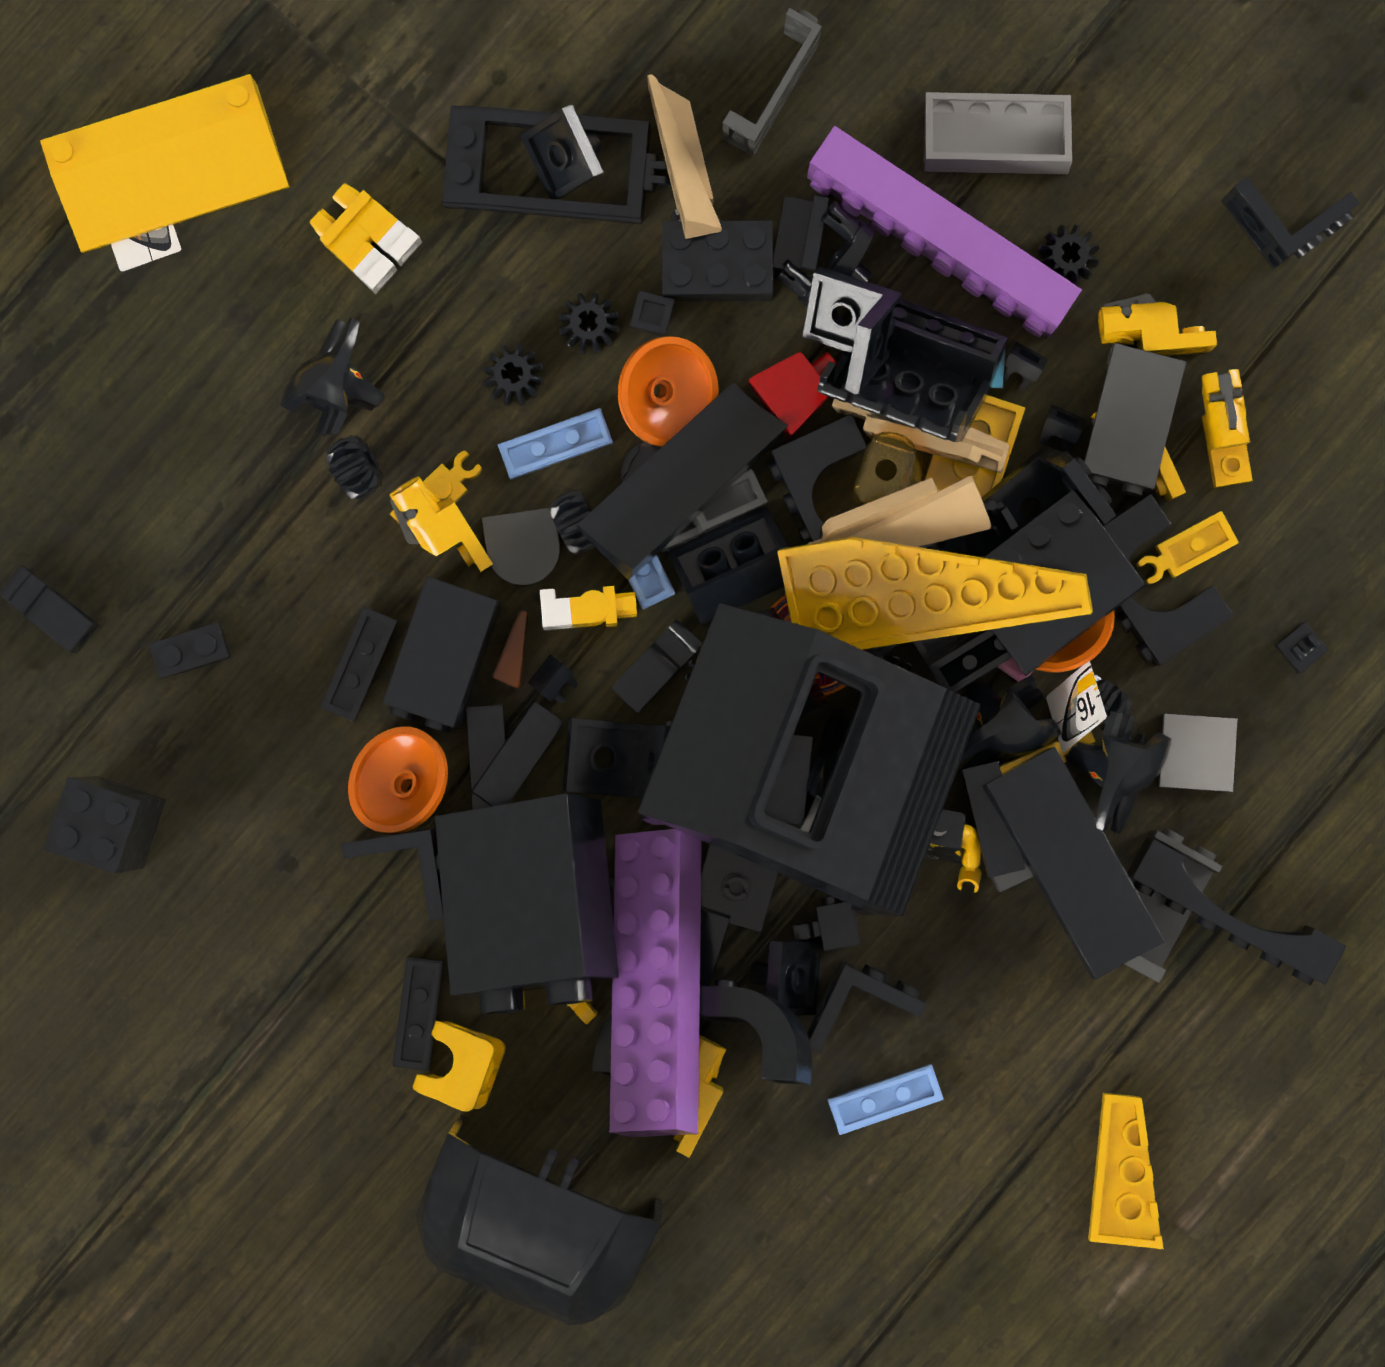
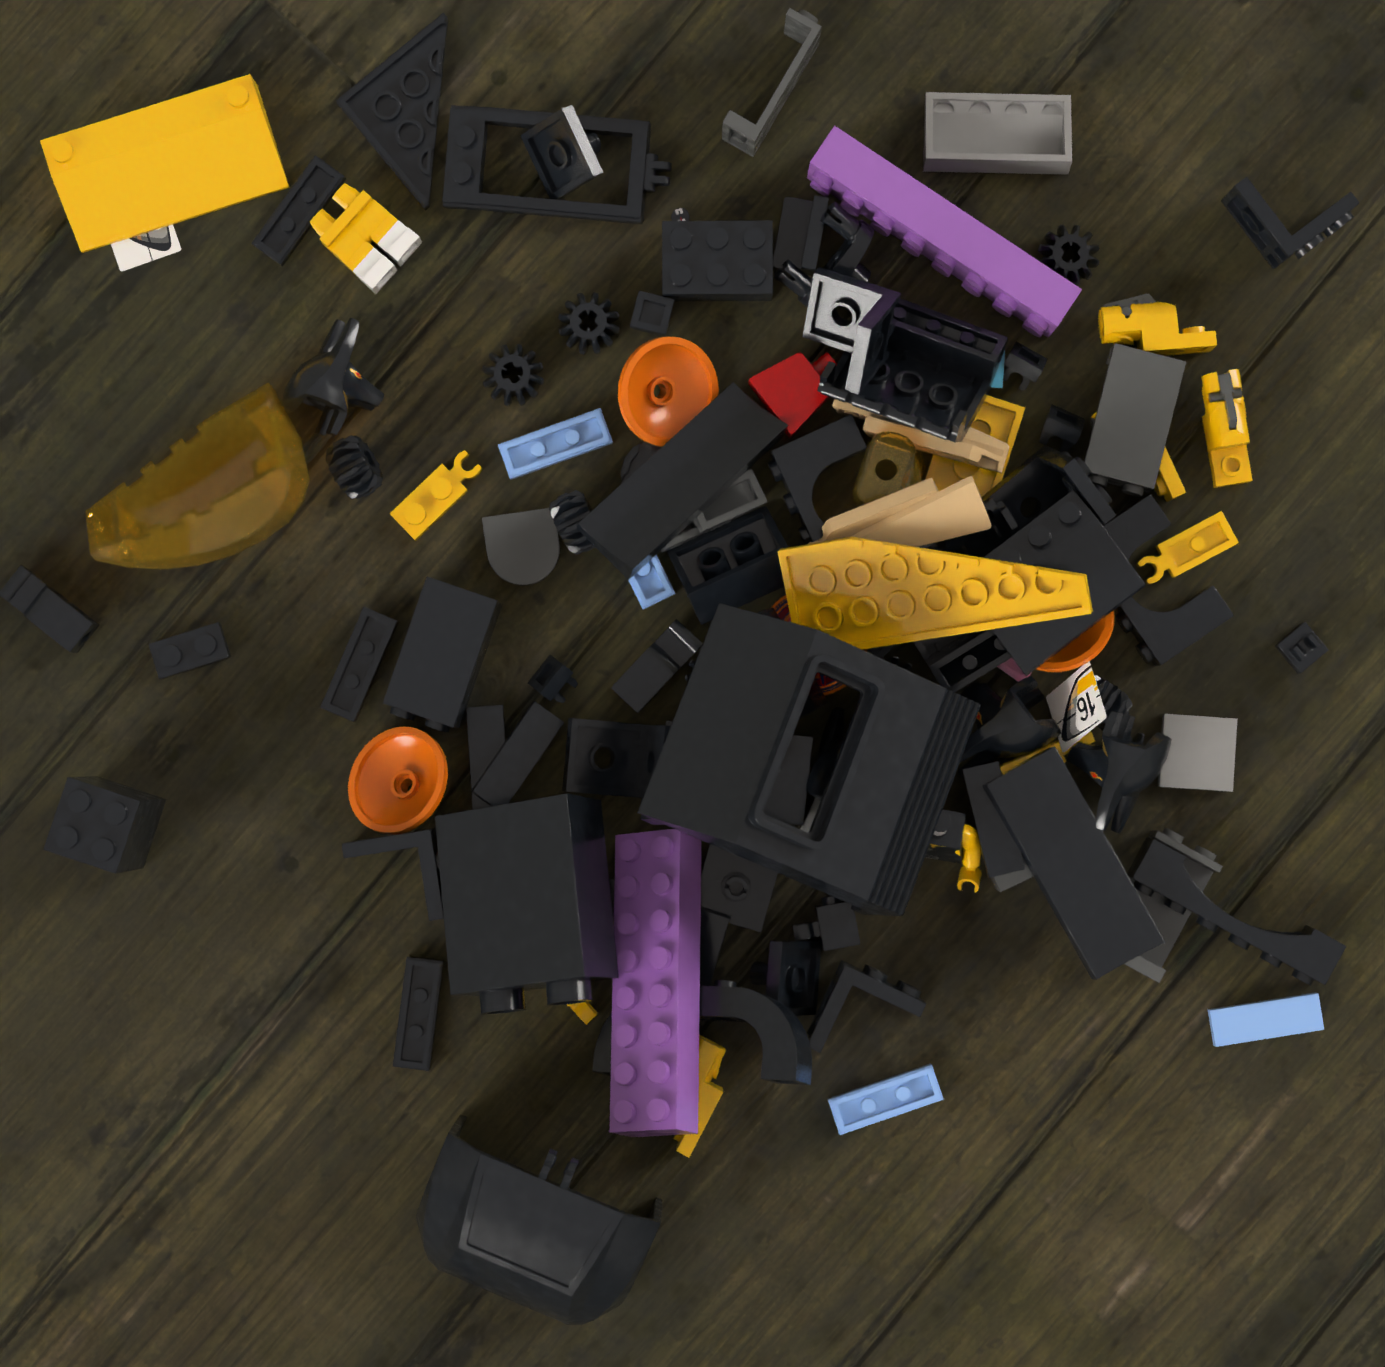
yellow plate [390,476,493,572] -> none
yellow piece [413,1021,506,1112] -> none
reddish brown slope [493,610,529,689] -> none
yellow hips [540,586,637,631] -> none
tan wedge [647,74,722,239] -> none
yellow wing [1088,1093,1164,1249] -> none
none -> clear yellow windscreen [85,382,309,570]
none -> black tile [251,155,346,267]
none -> black tile [336,13,448,211]
none -> light blue tile [1207,992,1324,1047]

